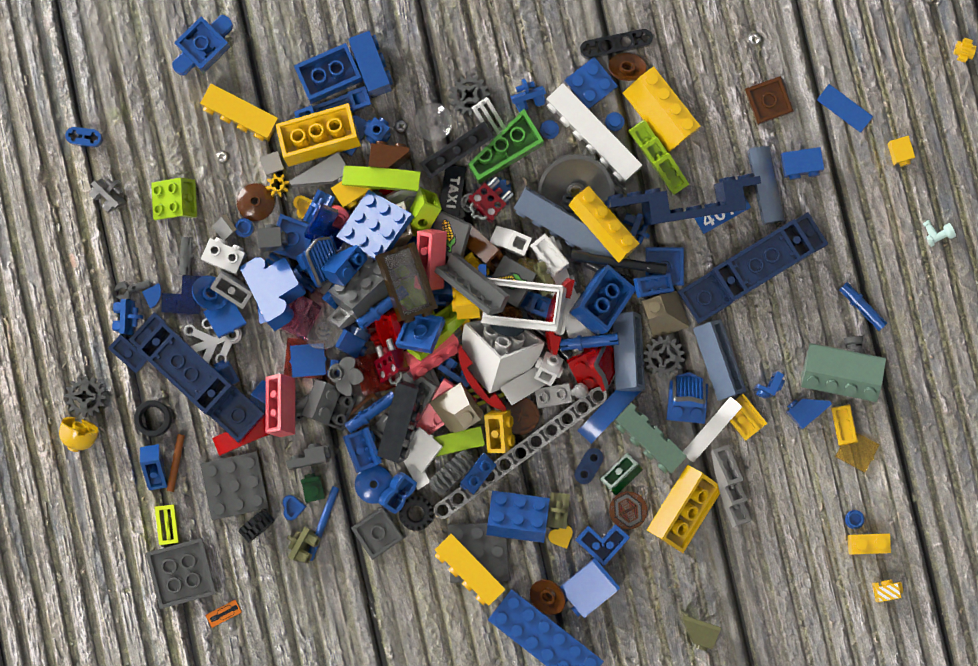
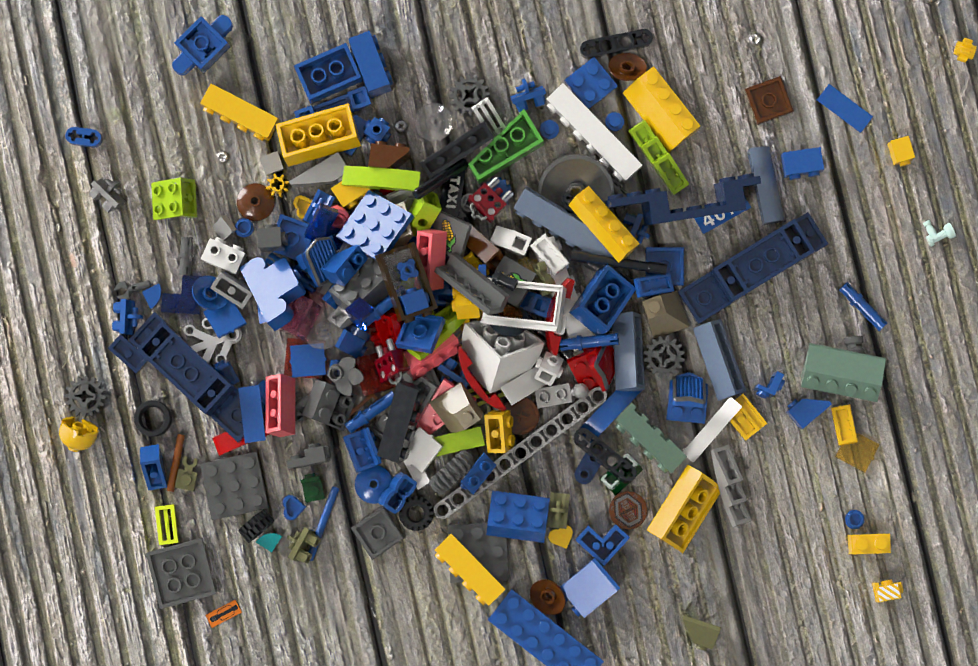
none -> olive plate [175,456,198,491]
none -> blue sticker [238,385,266,443]
none -> teal tile [256,533,283,553]
none -> clear blue panel [345,297,374,332]
none -> blue plate [397,259,419,281]
none -> blue brick [398,287,430,316]
none -> black axle [412,158,469,200]
none -> black pin [492,271,518,291]
none -> black beam [573,428,637,484]

